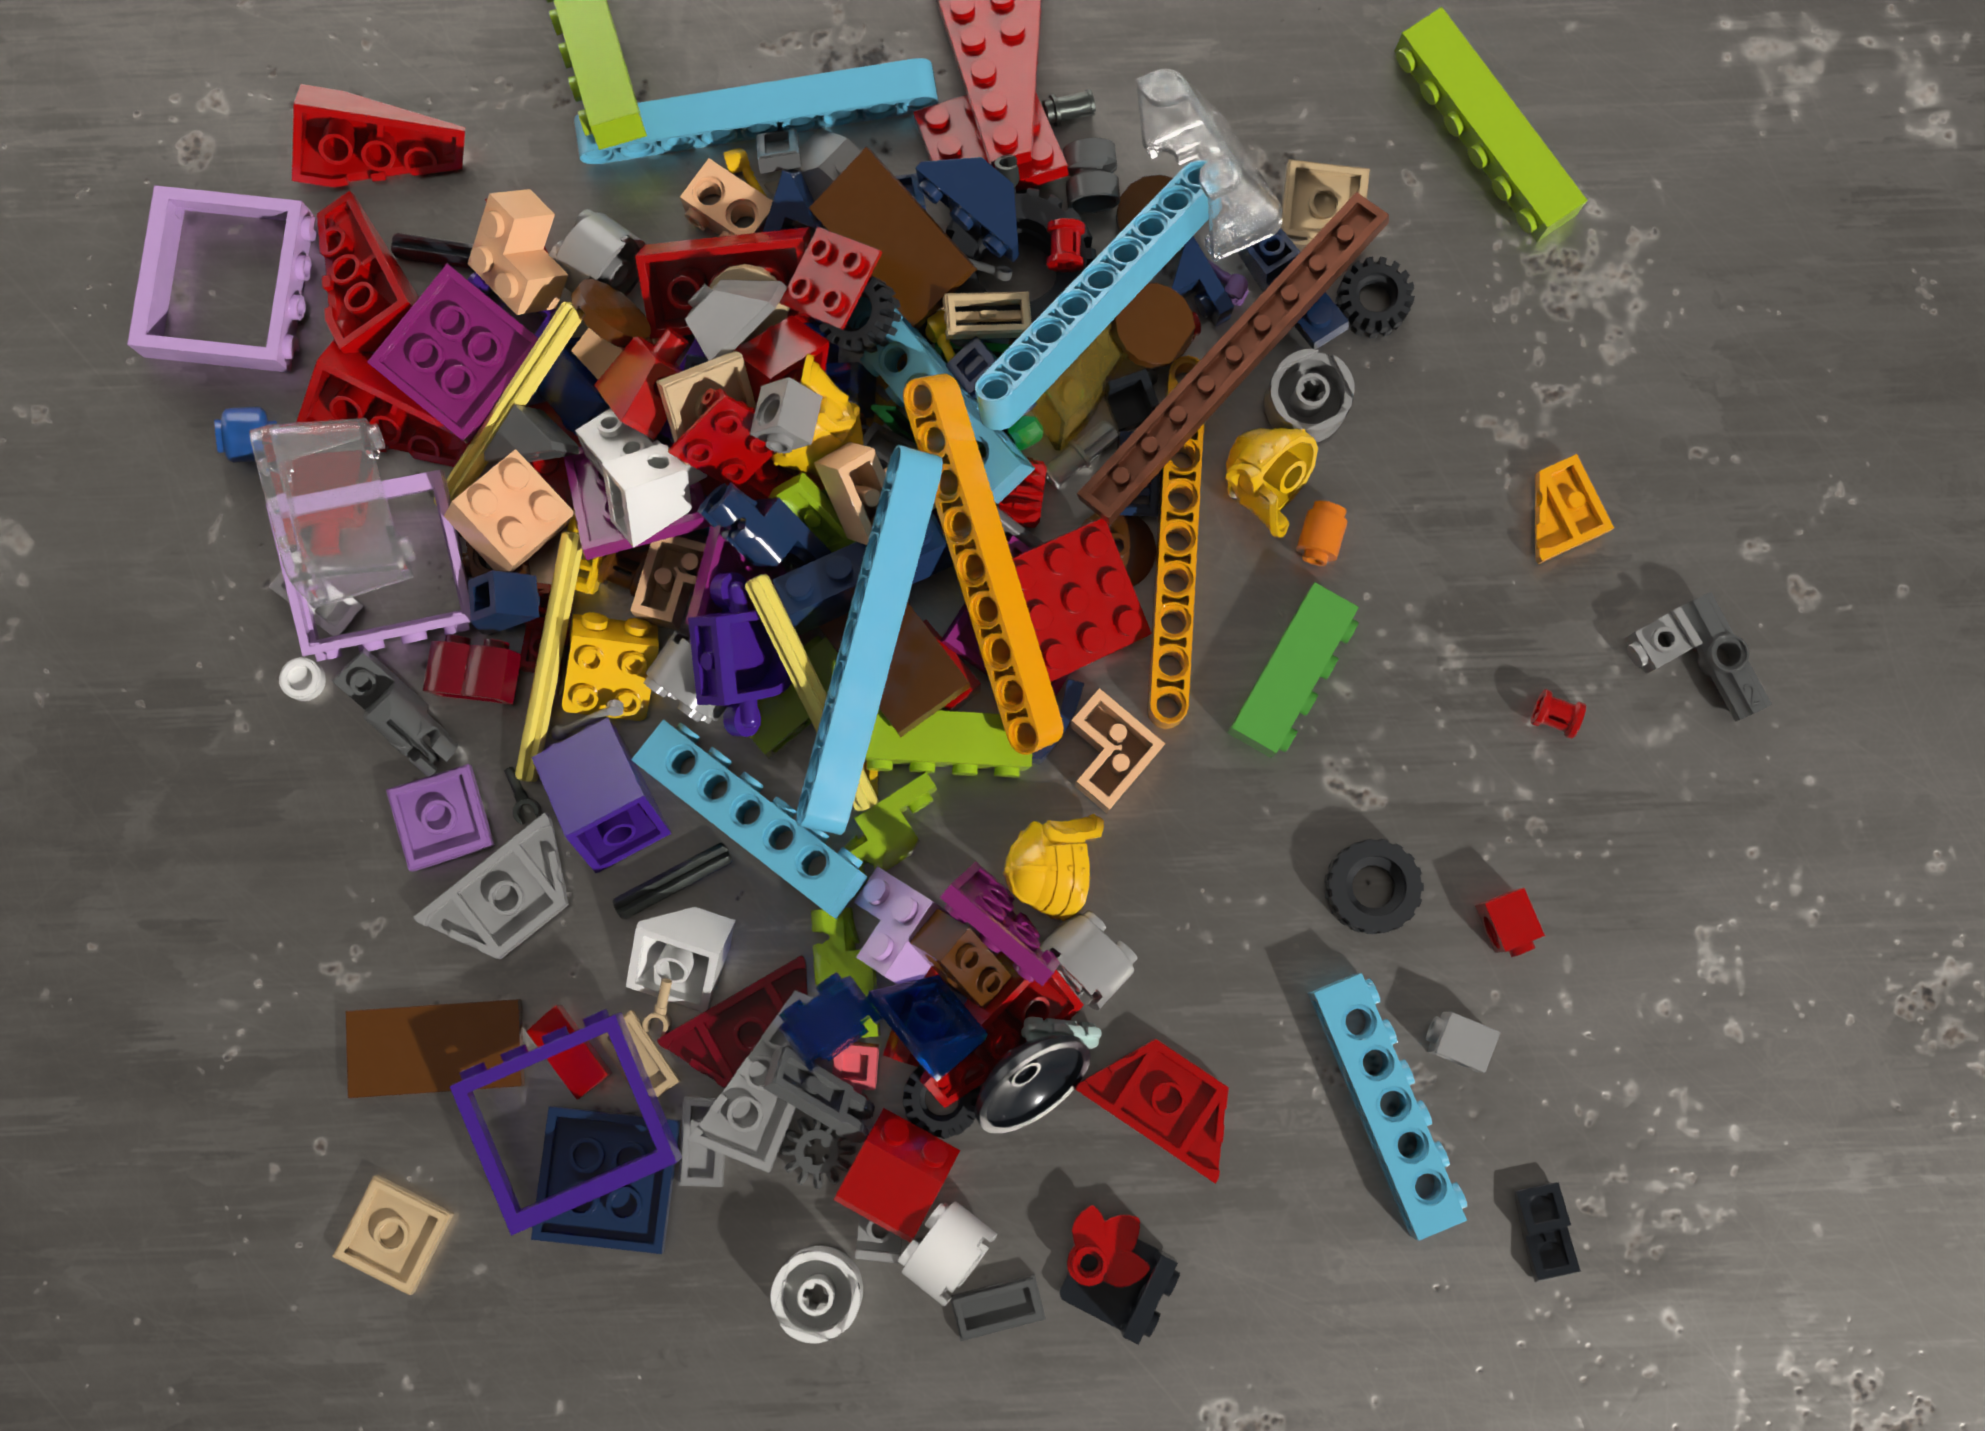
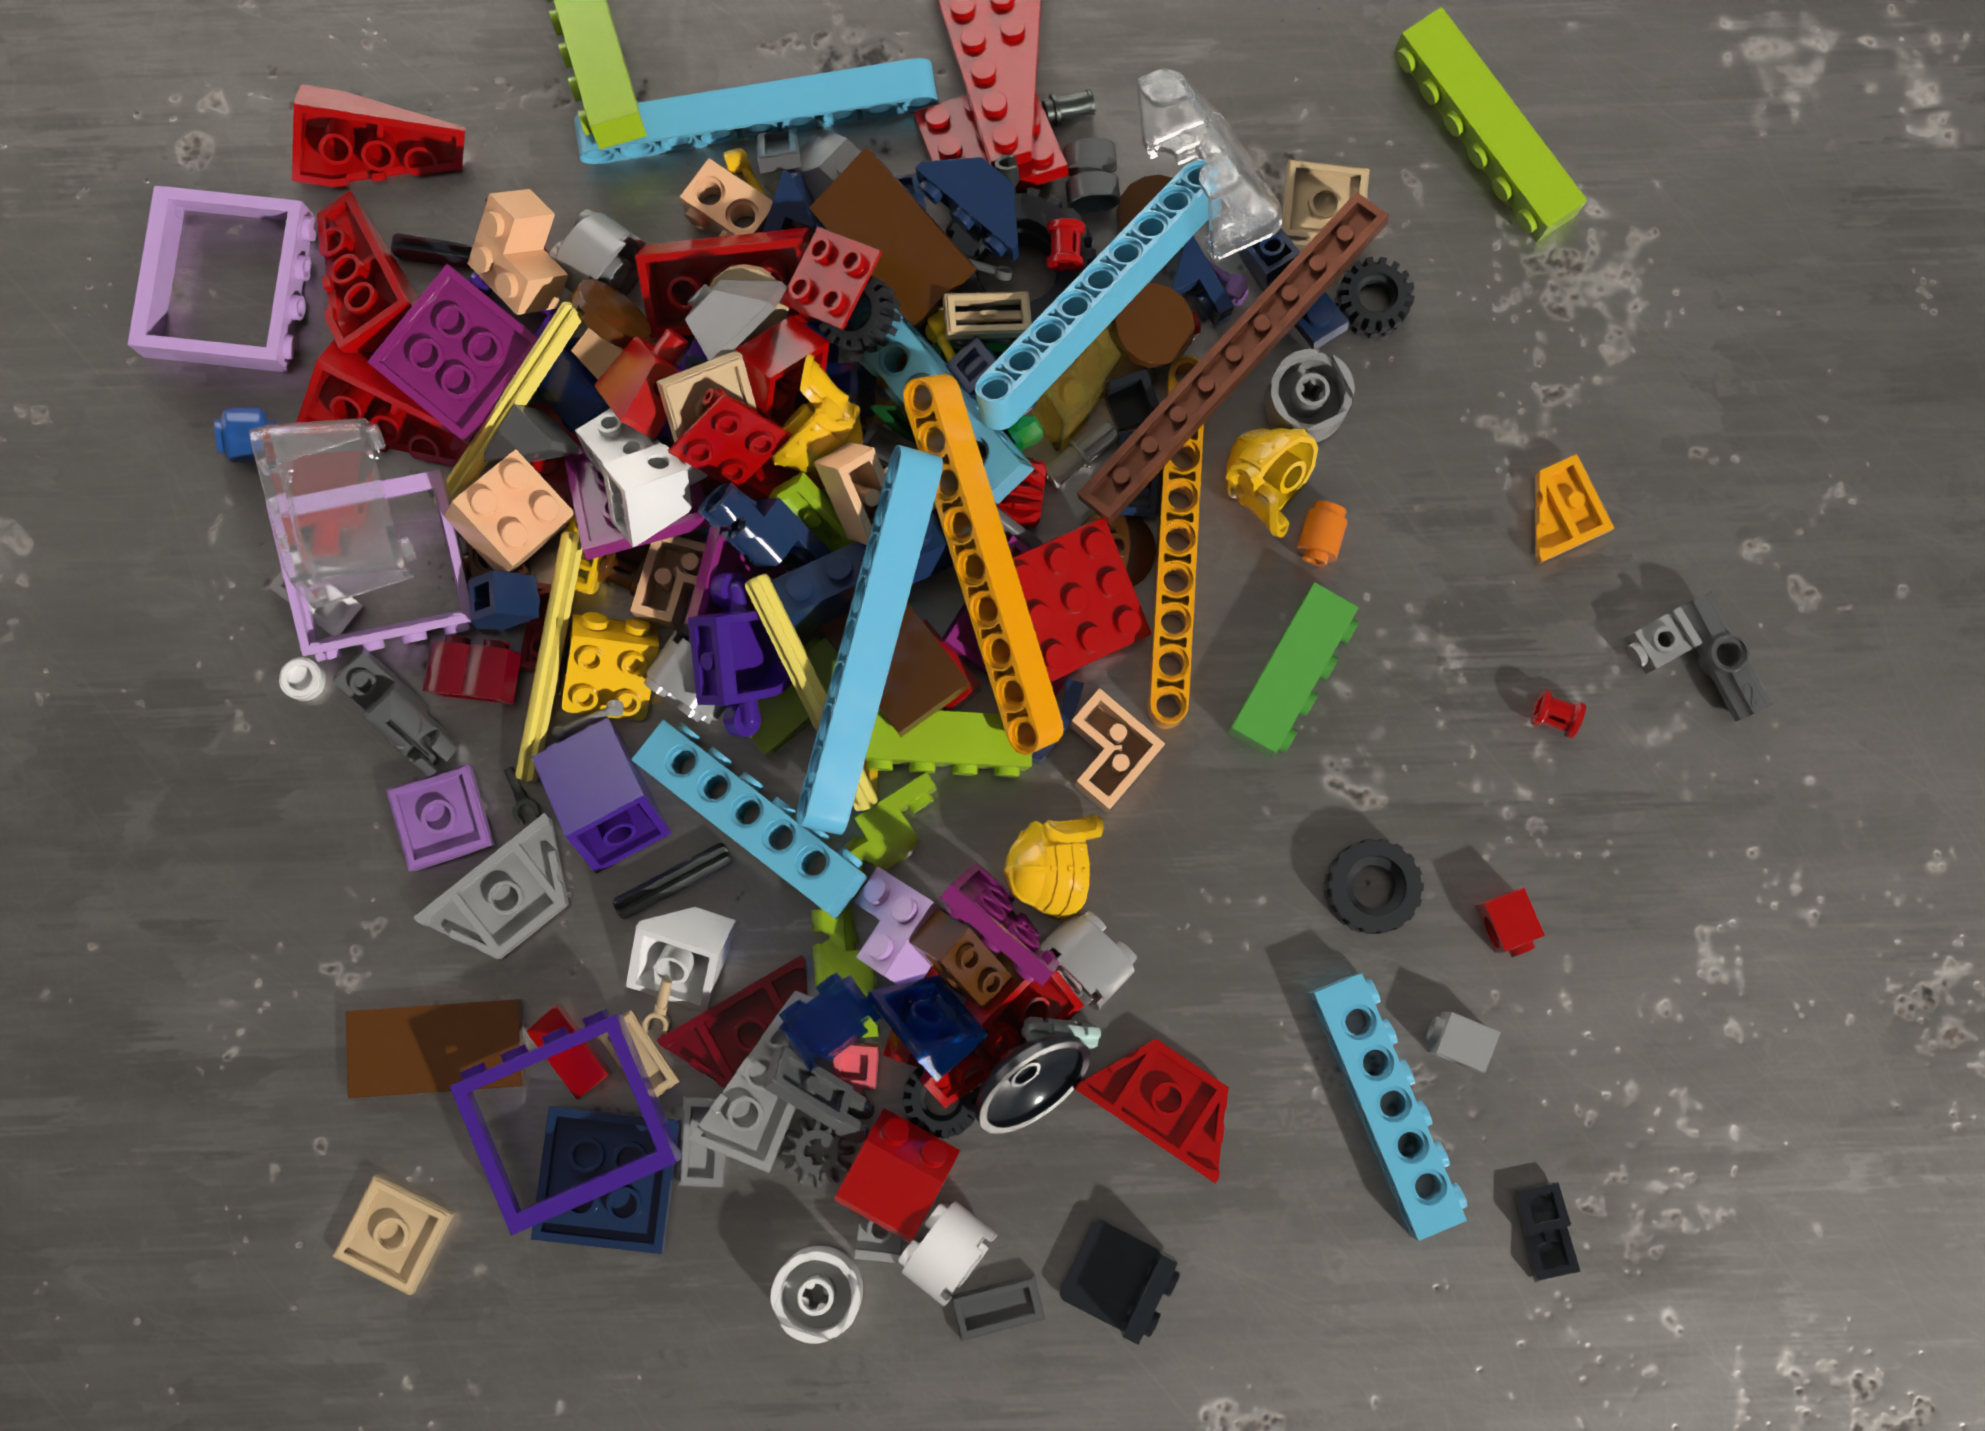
light grey brick [750,377,823,453] -> none
red plate [1067,1205,1150,1288] -> none

